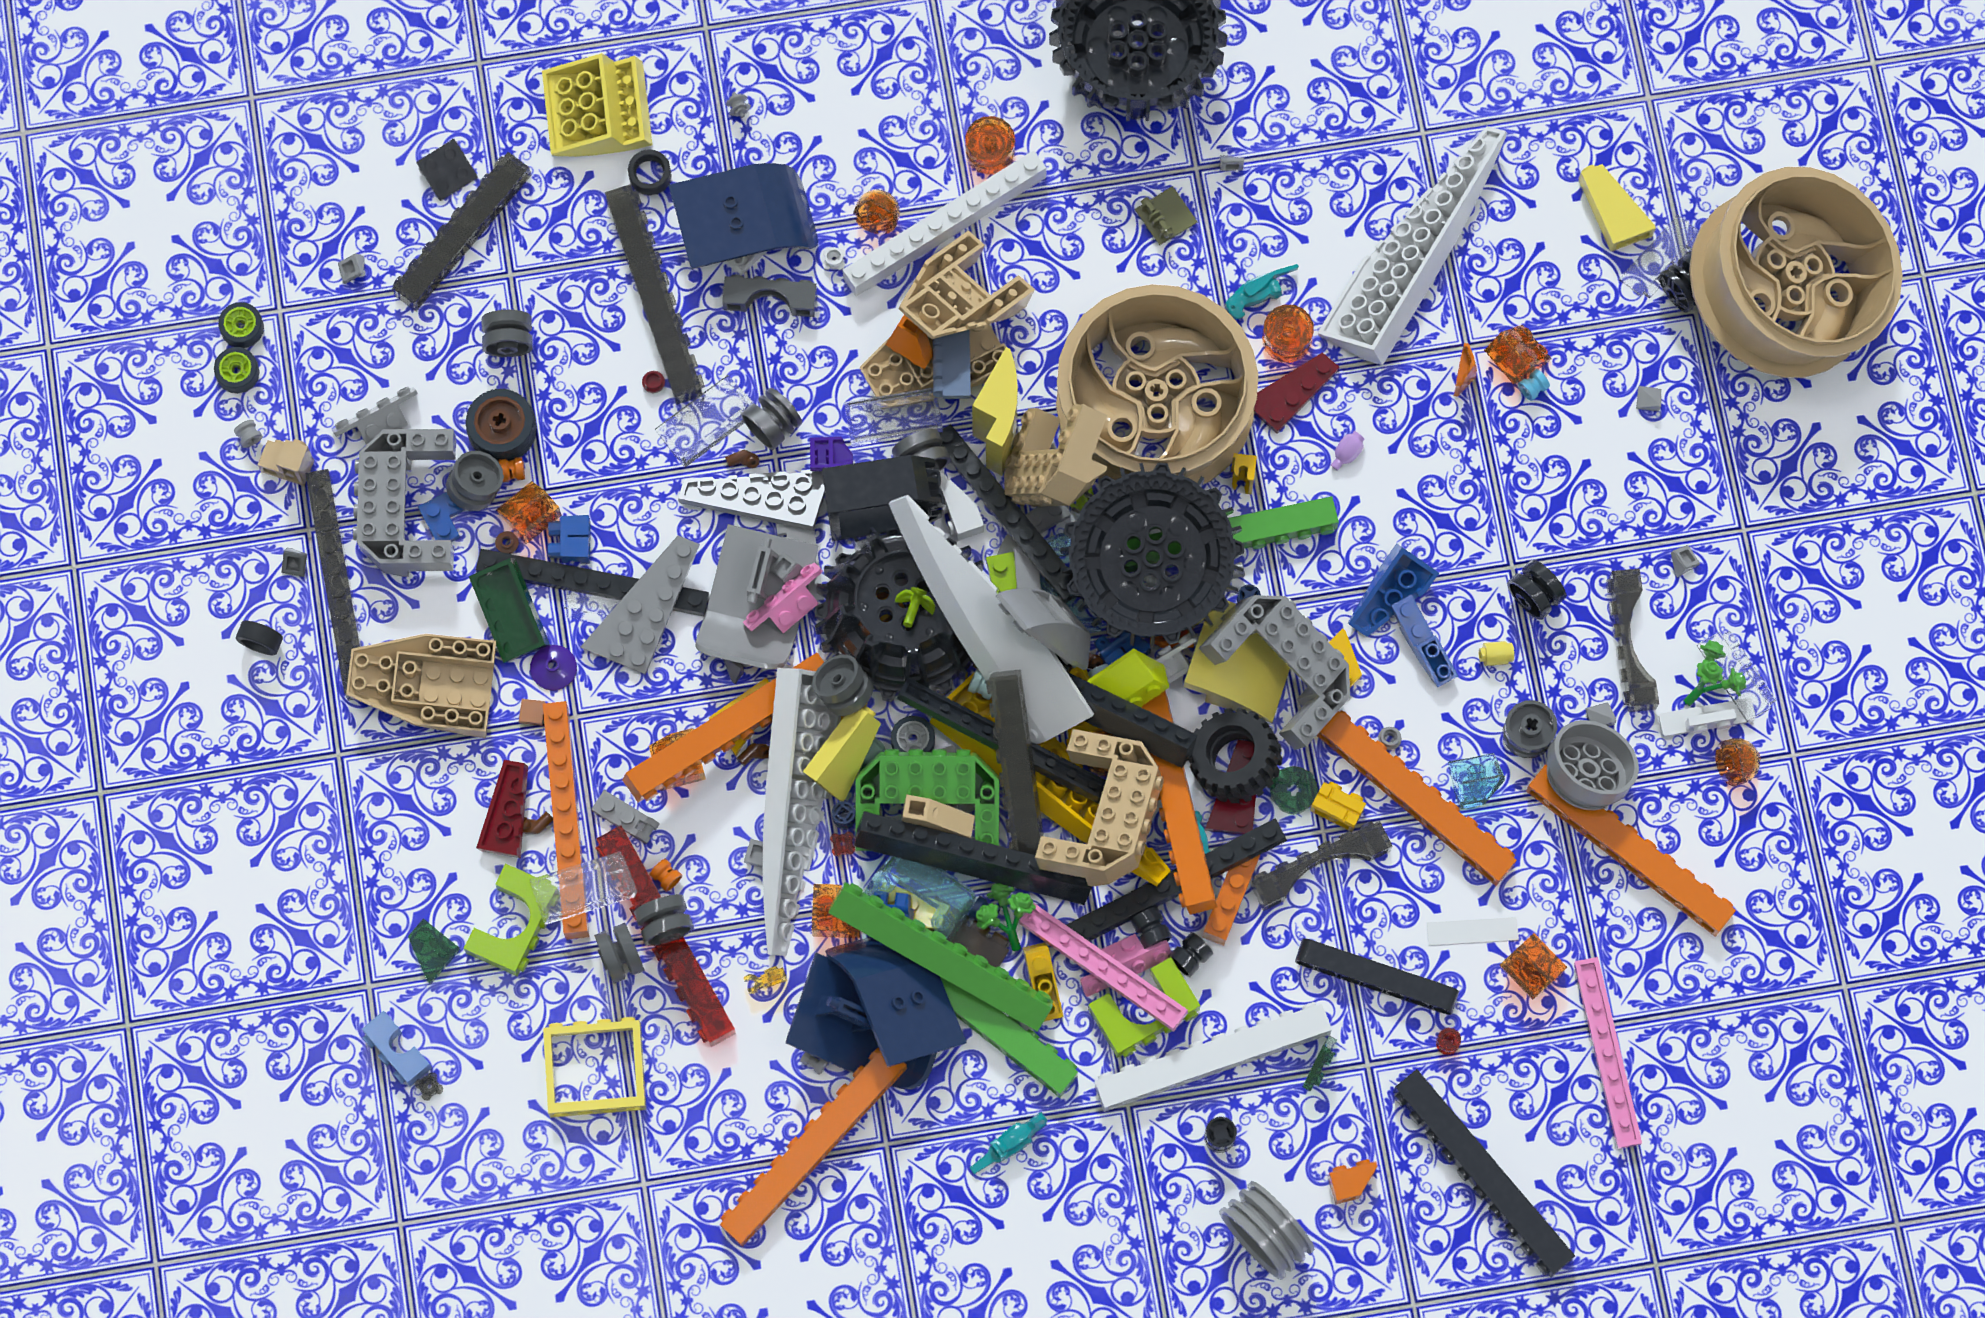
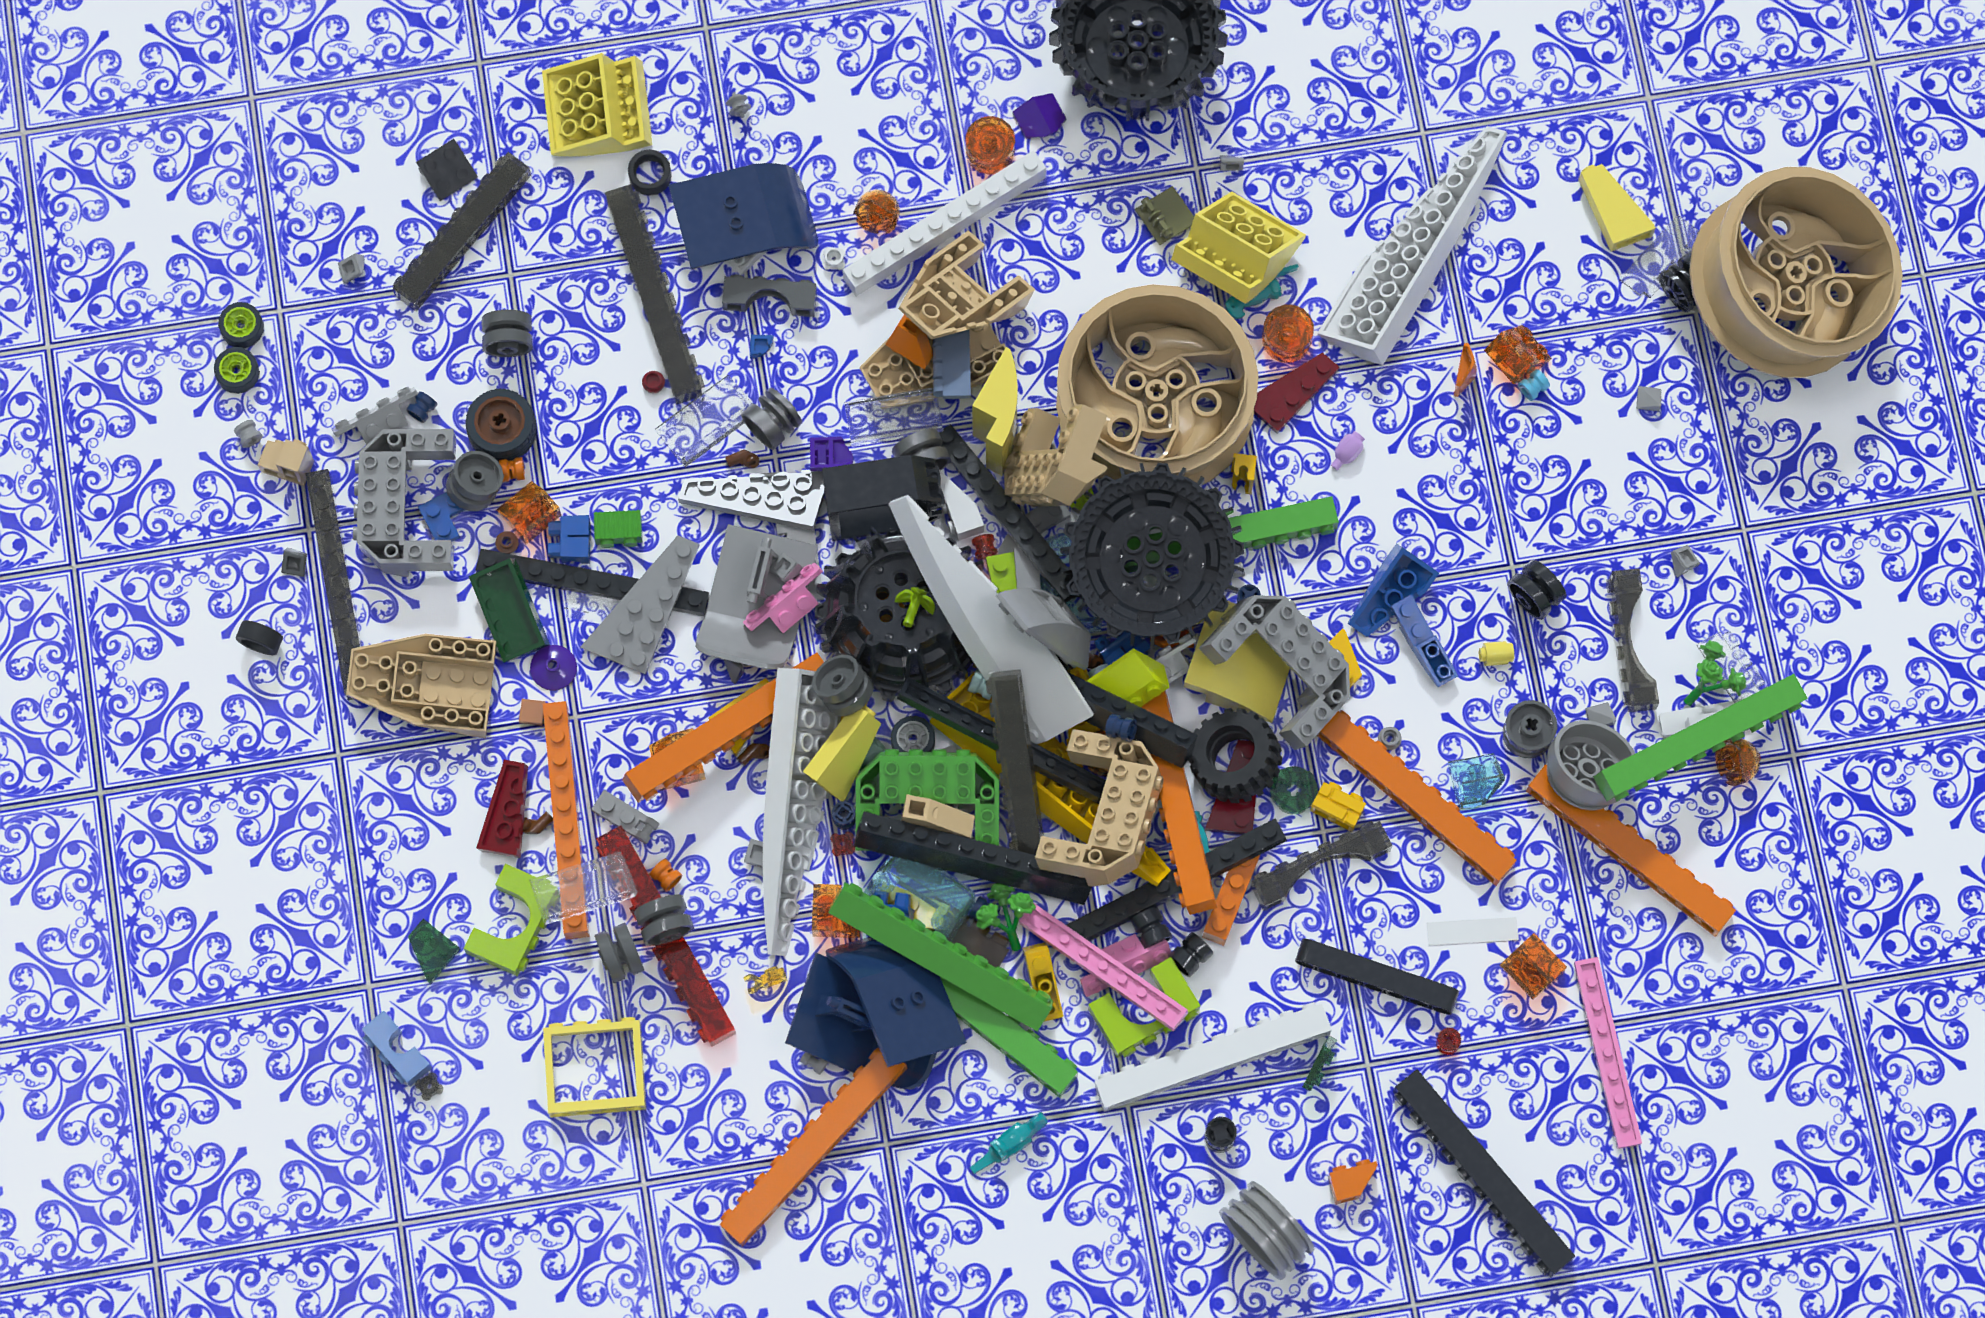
none -> dark blue wheel [406,391,438,423]
none -> bright green brick [594,510,643,548]
none -> blue tile [750,335,774,359]
none -> clear red wheel [971,534,998,560]
none -> dark purple slope [1012,93,1067,139]
none -> dark blue wheel [1105,714,1137,742]
none -> light yellow slope [1171,191,1306,304]
none -> bright green brick [1593,674,1808,801]

